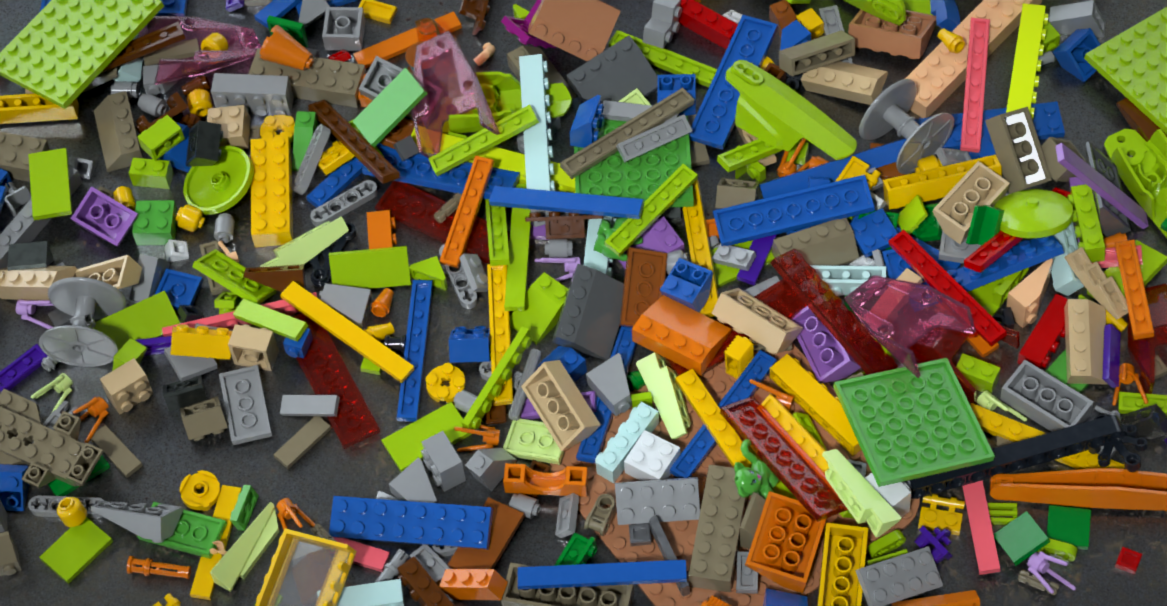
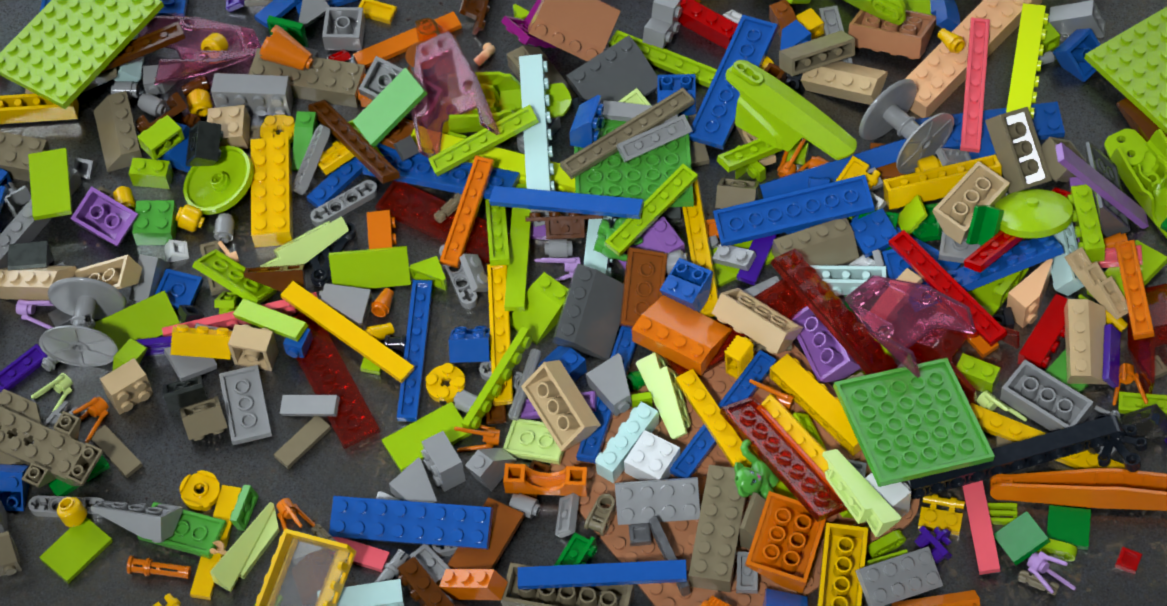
dark tan tile [143,38,200,66] -> none

